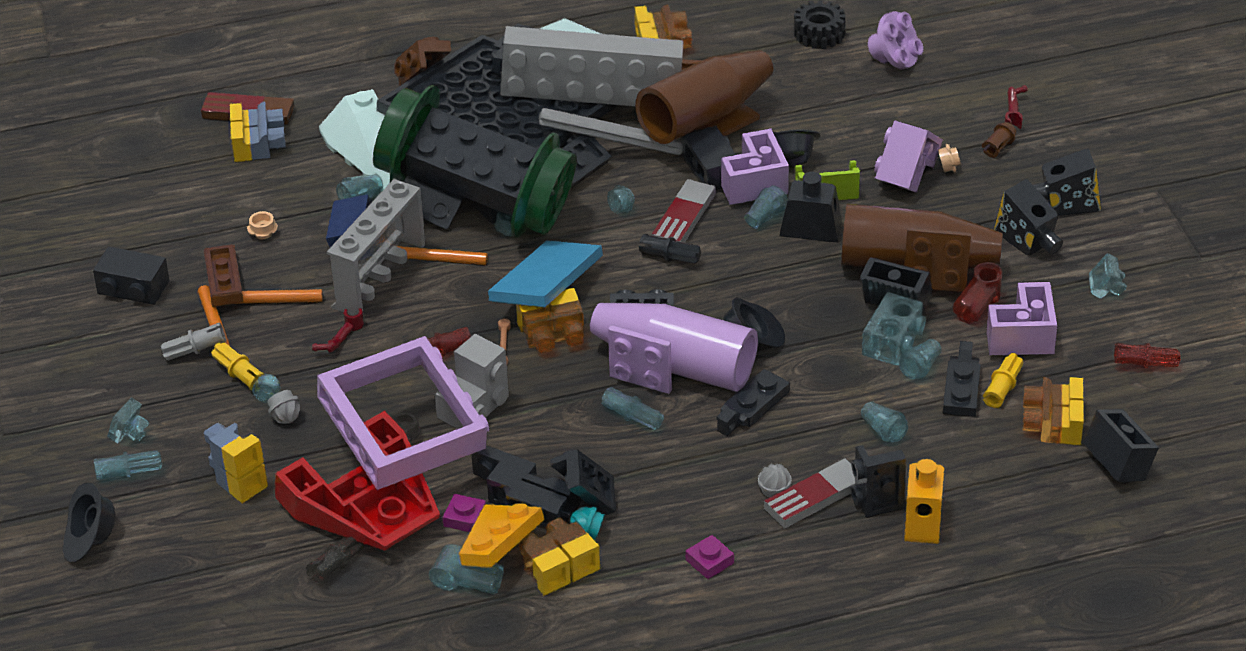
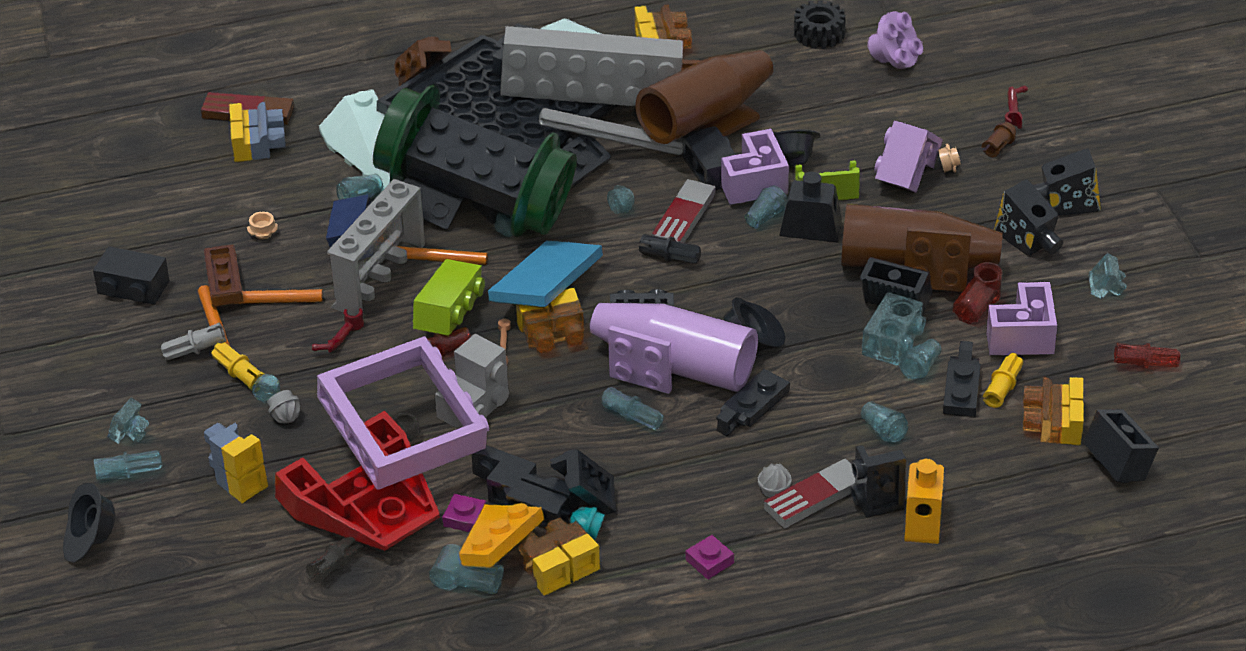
none -> lime brick [413,259,485,335]

